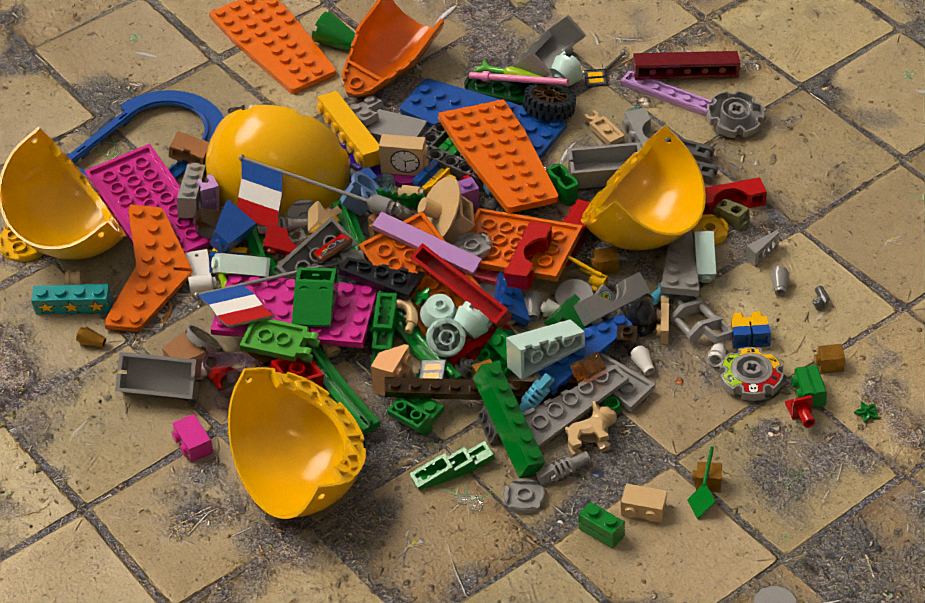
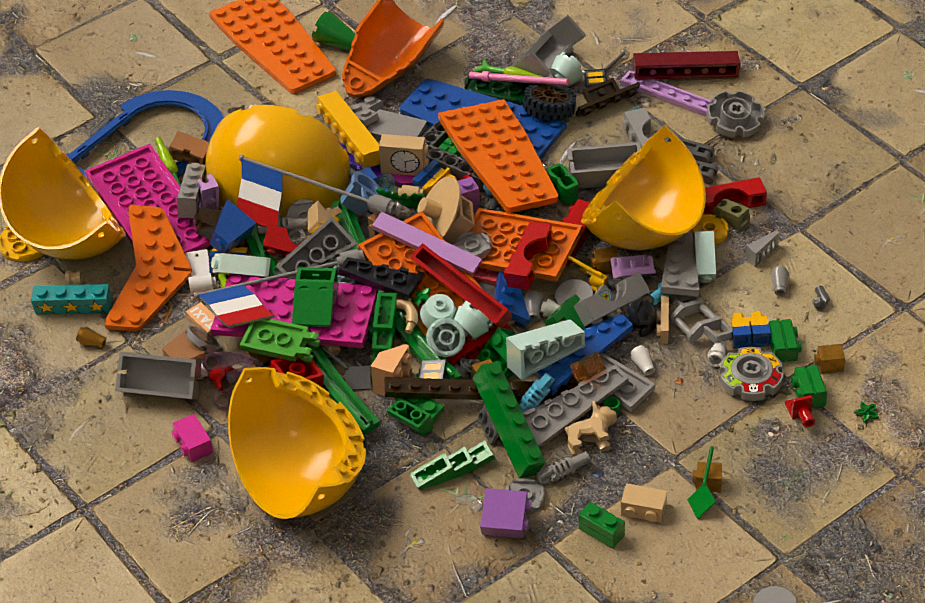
slope [313,233,353,265] -> none
tan plate [585,110,625,145] -> none
dark brown bracket [617,325,637,356] -> none
none -> lime piece [155,137,181,187]
none -> light nougat tile [185,302,215,335]
none -> dark grey piece [319,345,371,390]
none -> medium lavender brick [480,488,532,539]
none -> dark brown bracket [575,78,640,116]
none -> lavender hinge [610,255,656,279]
none -> green brick [768,319,802,362]

